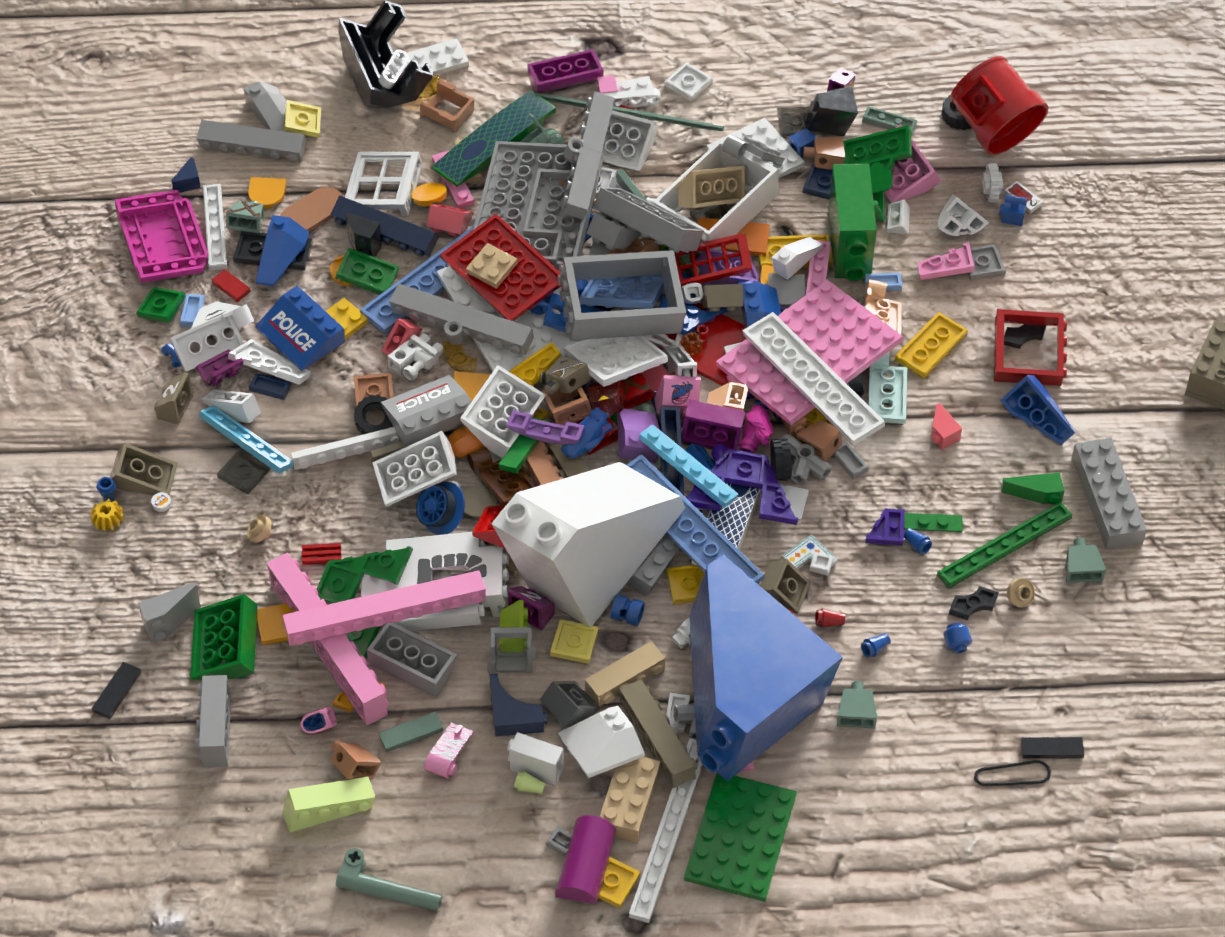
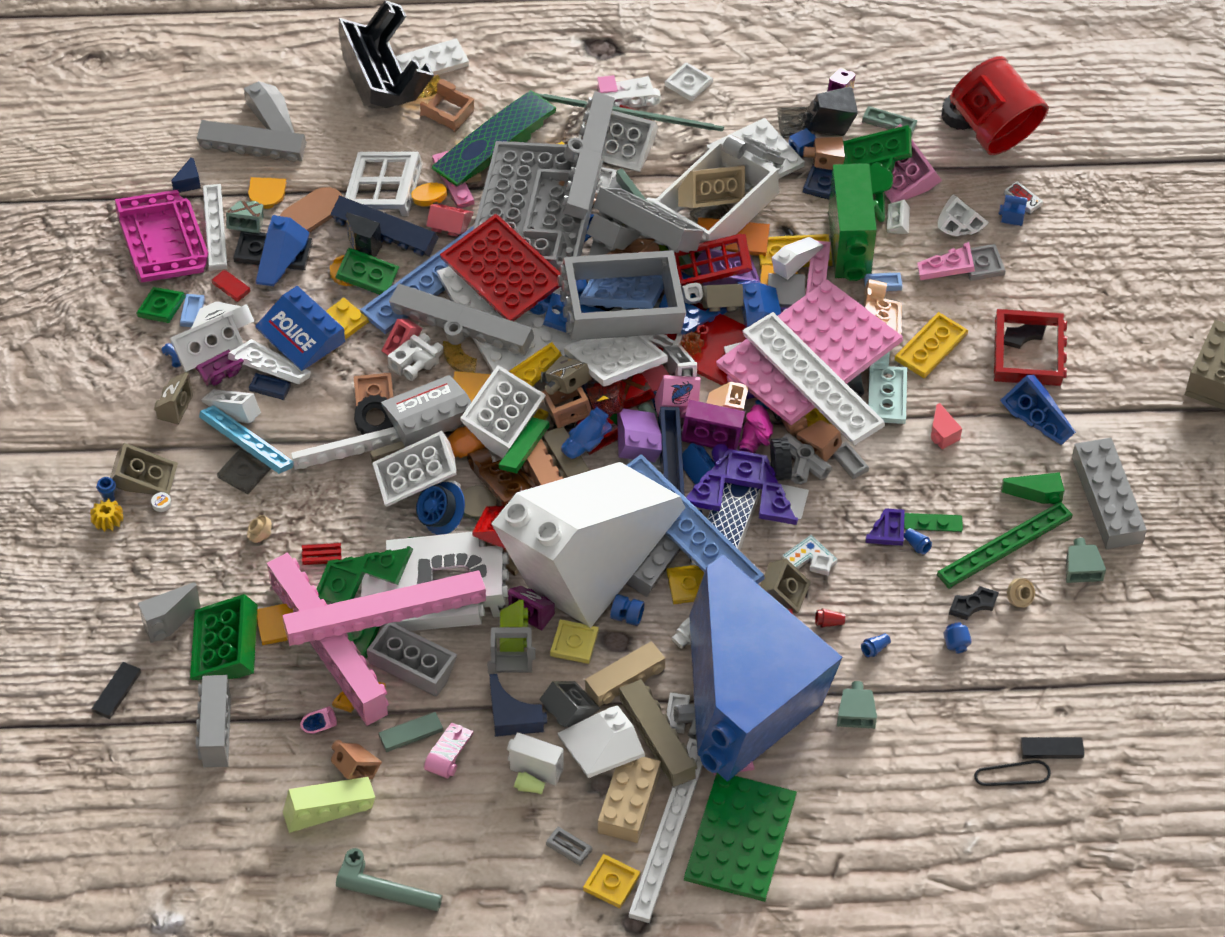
light yellow plate [284,100,321,138] -> none
white beam [379,50,409,89] -> none
tan plate [466,243,518,289] -> none
medium lavender slope [506,410,585,444] -> none
sand green piece [520,113,565,144] -> none
magenta brick [527,49,604,93] -> none
magenta brick [555,815,616,904] -> none
medium azure plate [639,425,738,508] -> none
white gear [982,163,1003,202] -> none

